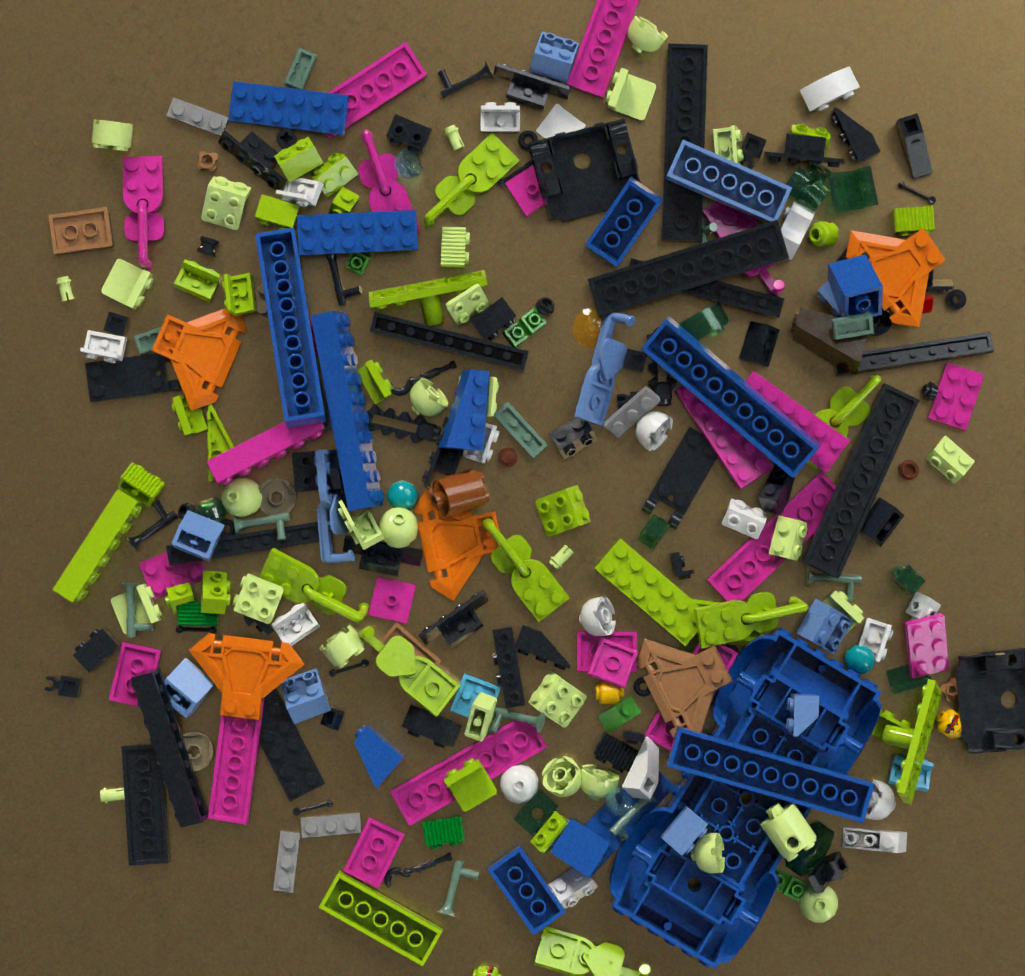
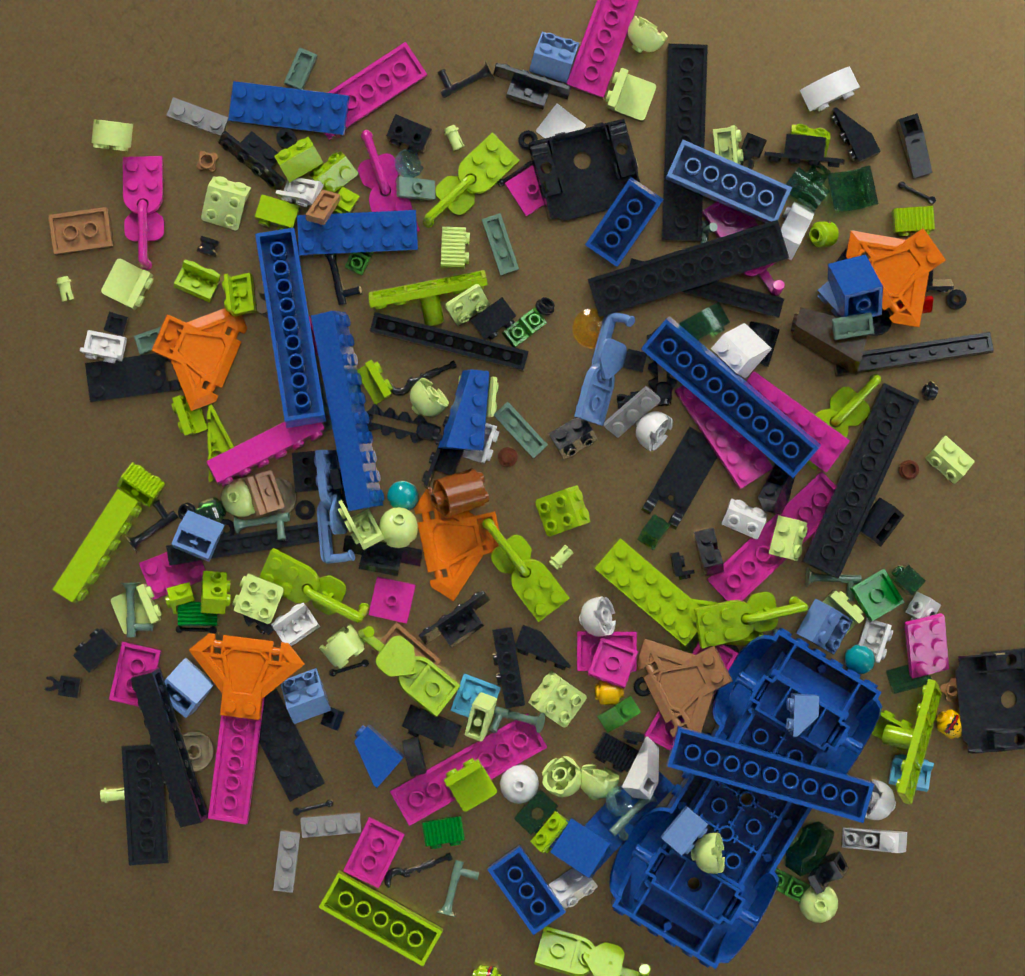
white bracket [481,102,520,132] -> none
yellowish green cylinder [760,802,817,862] -> none
dark pink plate [928,362,985,431] -> none
none -> medium nougat plate [244,470,285,516]
none -> black plate [295,500,315,520]
none -> medium nougat plate [306,189,341,225]
none -> sand green plate [396,176,435,201]
none -> black tyre [402,737,427,777]
none -> sand green plate [482,213,519,276]
none -> black brick [694,528,724,576]
none -> white slope [711,323,772,378]
none -> green plate [850,569,905,623]

